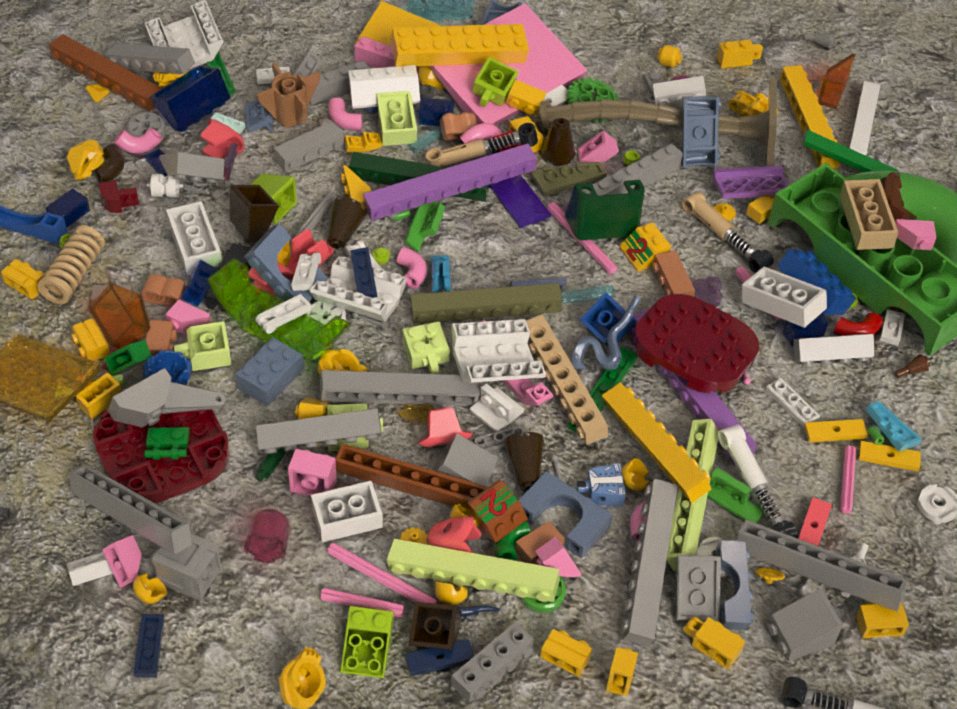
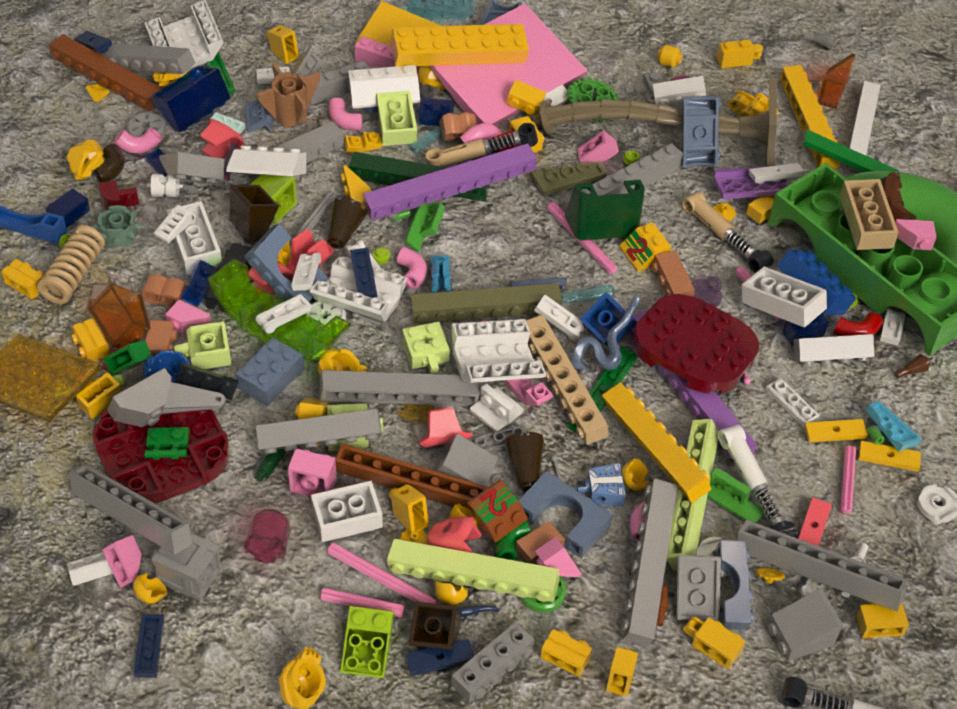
lime hinge [472,57,519,107] -> none
dark purple slope [490,175,551,228] -> none
dark brown cone [541,118,575,166] -> none
none -> dark blue tile [74,31,113,53]
none -> sand green brick [92,205,143,247]
none -> white slope [154,205,193,243]
none -> black plate [175,362,238,400]
none -> white slope [227,145,306,176]
none -> yellow torso [266,25,299,64]
none -> yellow torso [389,485,429,534]
none -> white plate [534,295,586,341]
none -> dark orange bar [656,585,669,627]
none -> white tile [748,163,805,184]

